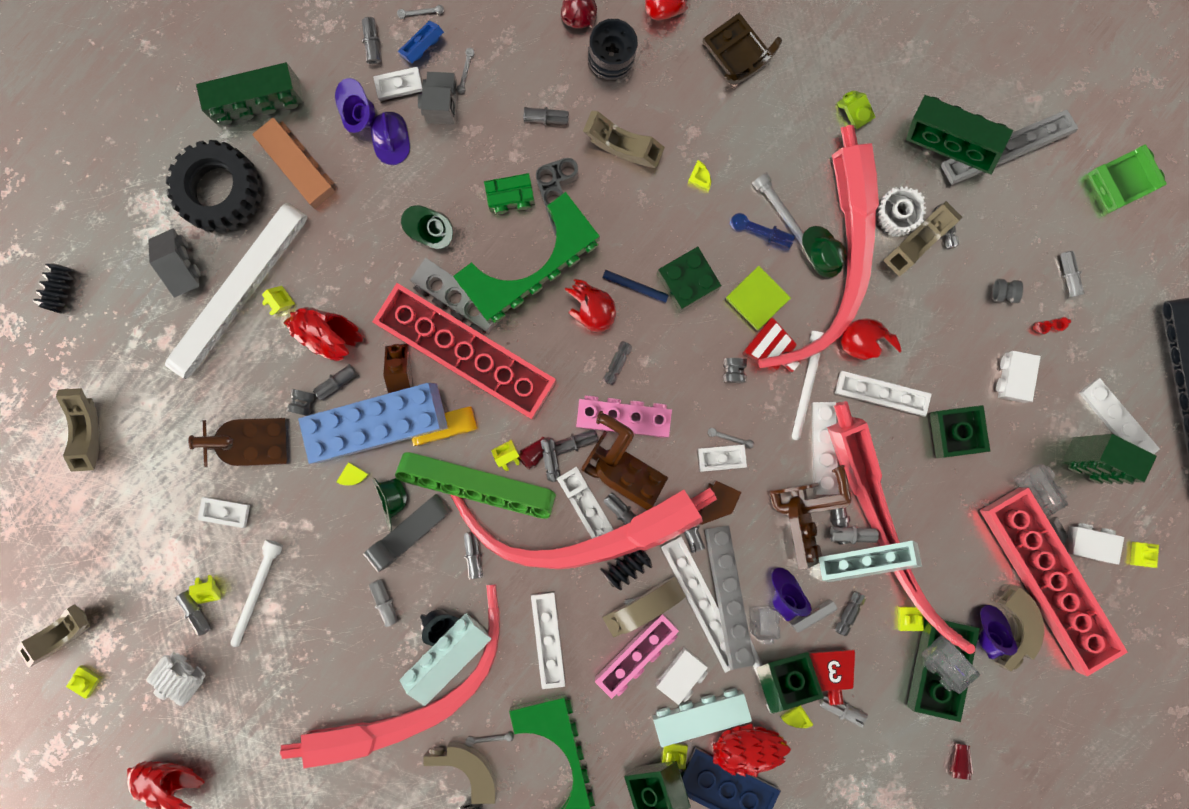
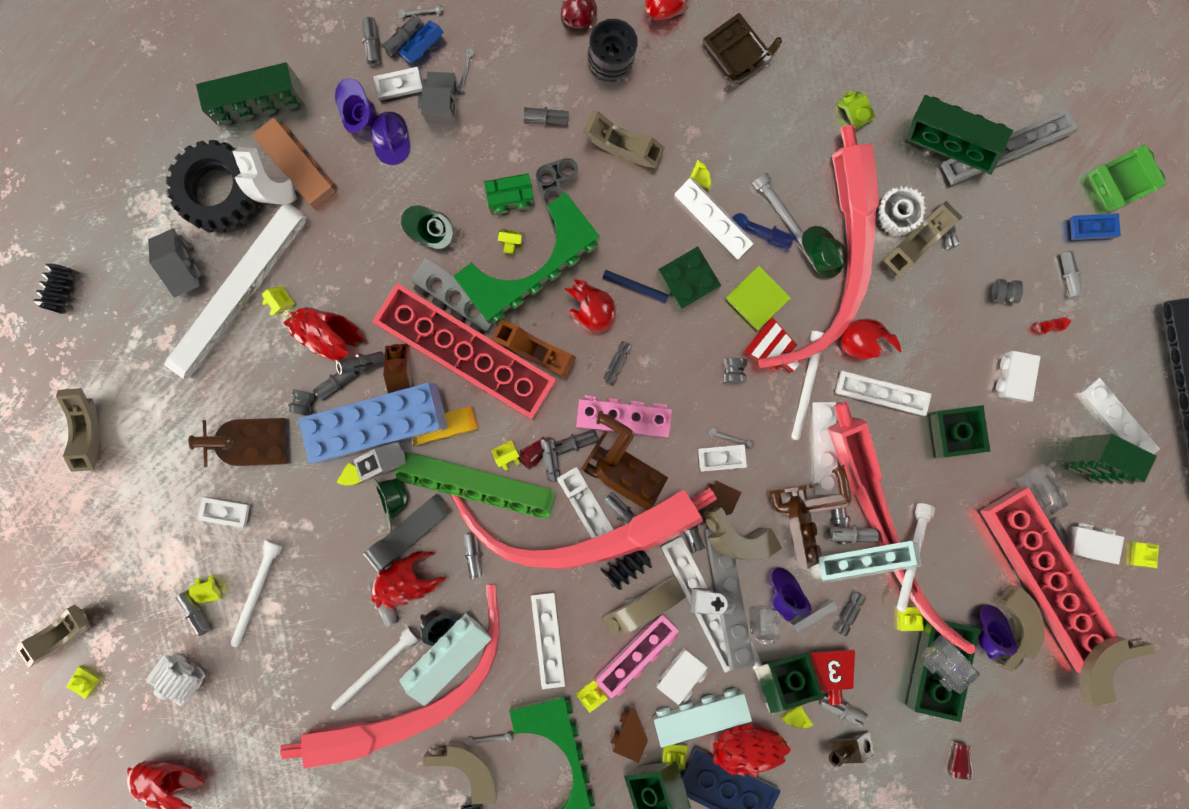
none -> white arch [233,147,297,204]
none -> white piece [332,626,421,711]
none -> dark grey pin [336,351,385,375]
none -> light grey brick [353,442,406,482]
none -> red head [371,551,446,609]
none -> dark grey pin [382,14,424,56]
none -> dark orange arch [491,319,576,378]
none -> neon yellow tile [498,228,524,254]
none -> neon yellow tile [575,679,608,713]
none -> reddish brown slope [610,703,648,763]
none -> white plate [674,177,755,260]
none -> light grey piece [690,588,738,615]
none -> dark tan arch [703,507,782,560]
none -> dark brown bracket [829,732,874,767]
none -> white piece [897,503,935,612]
none -> blue plate [1070,213,1121,240]
none -> dark tan arch [1080,636,1155,706]

